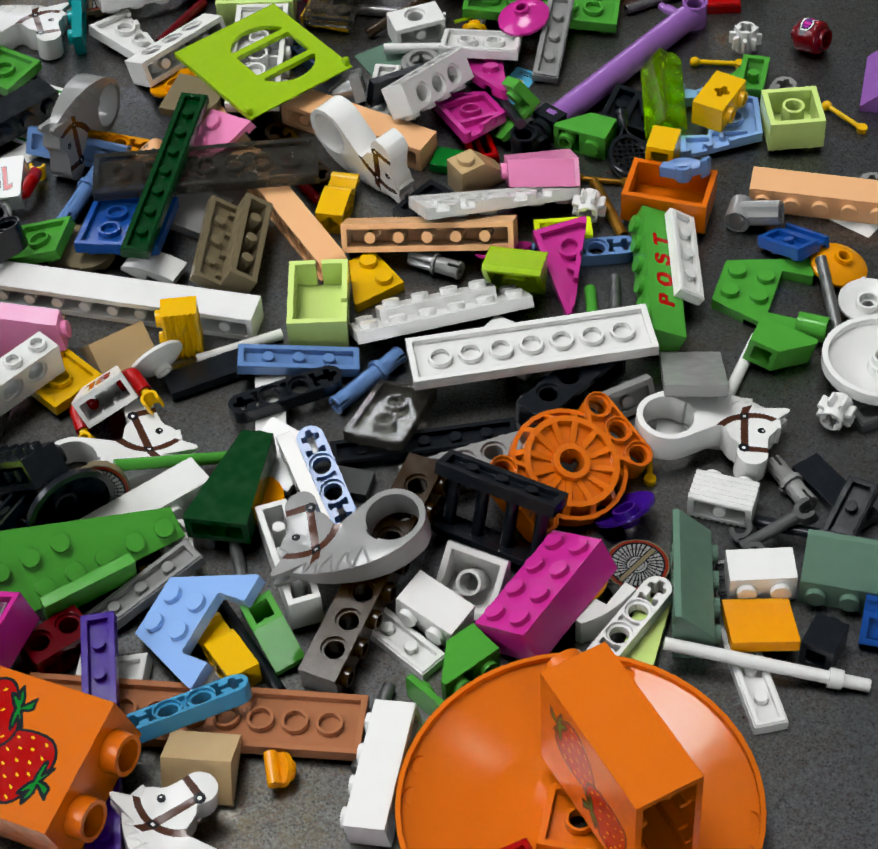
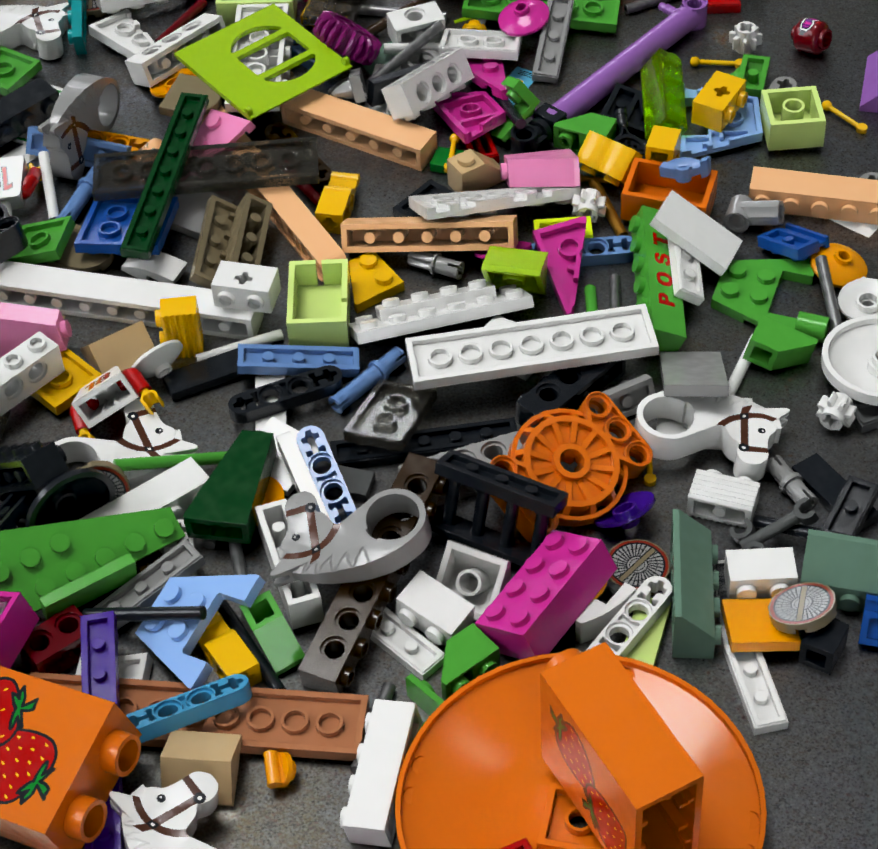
white animal [310,95,414,203] -> none
white bar [663,636,872,693] -> none
none -> white bar [38,151,59,220]
none -> black bar [82,606,207,621]
none -> white brick [211,260,281,314]
none -> magenta gear [312,11,382,65]
none -> flat silver bar [366,21,444,85]
none -> yellow hinge [444,133,460,173]
none -> yellow brick [577,130,643,187]
none -> white tile [649,190,743,276]
none -> tile [768,582,838,634]

